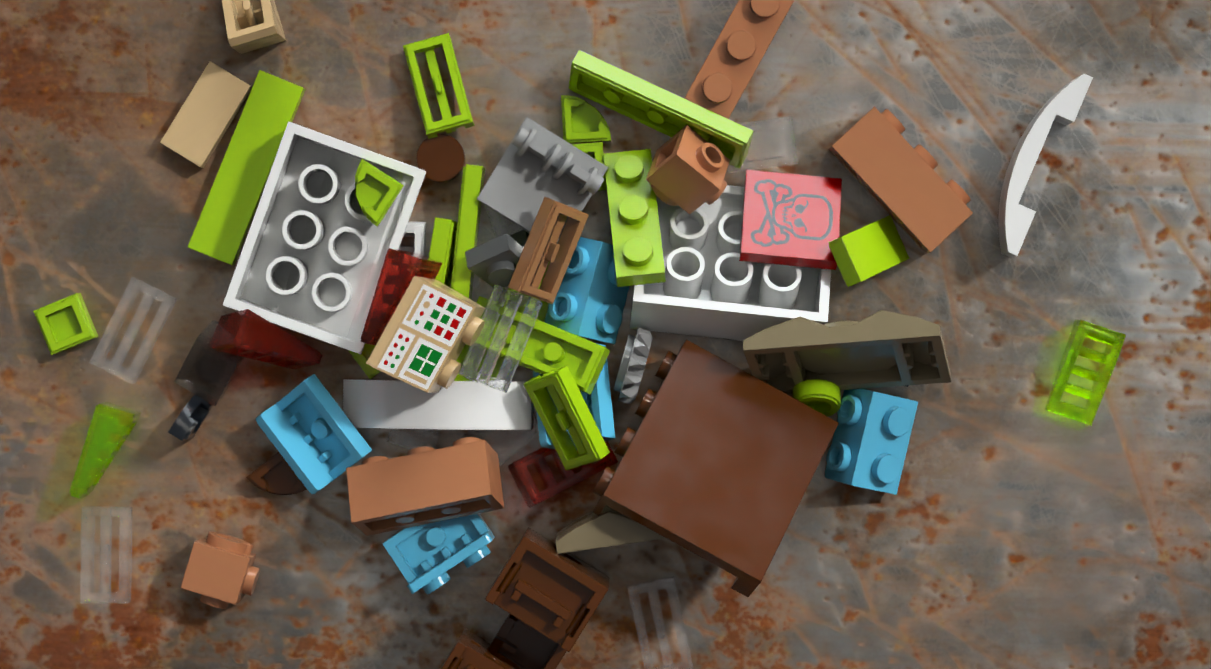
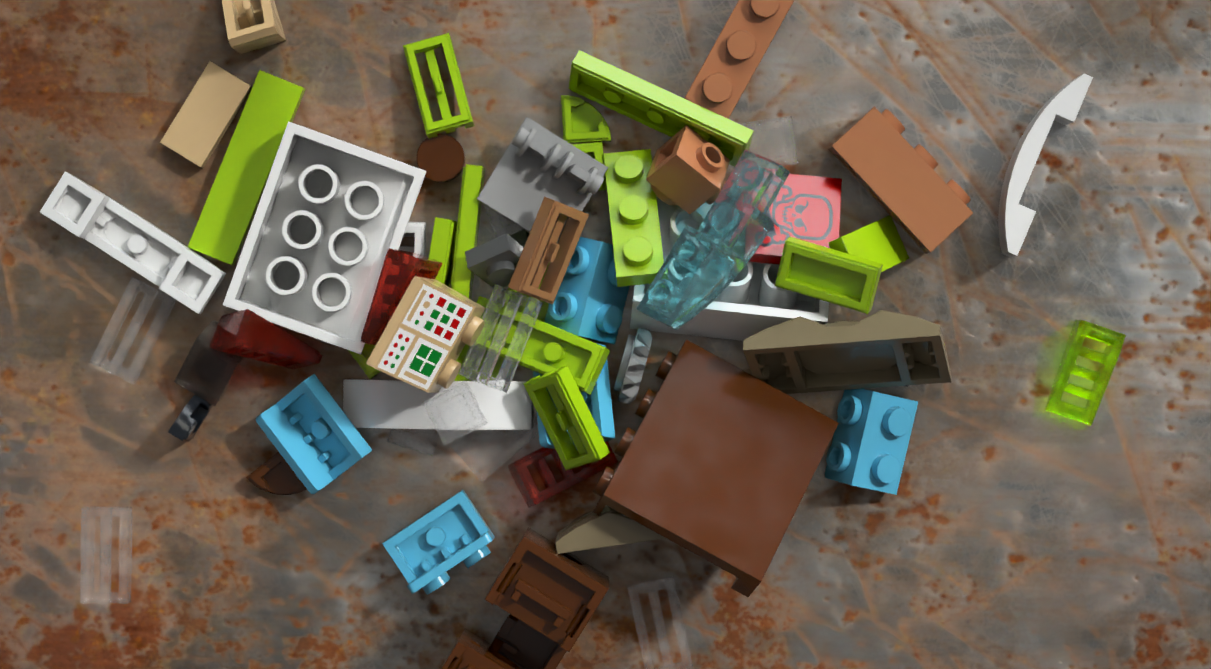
lime tile [33,293,98,355] -> none
clear neon green slope [69,402,141,499] -> none
nougat brick [180,531,260,609] -> none
nougat brick [346,437,504,536] -> none
lime tile [355,159,404,227] -> none
lime tile [793,379,841,417] -> none
none -> white slope [40,171,226,314]
none -> clear tile [422,380,488,446]
none -> clear light blue slope [637,149,790,330]
none -> lime tile [775,237,883,314]

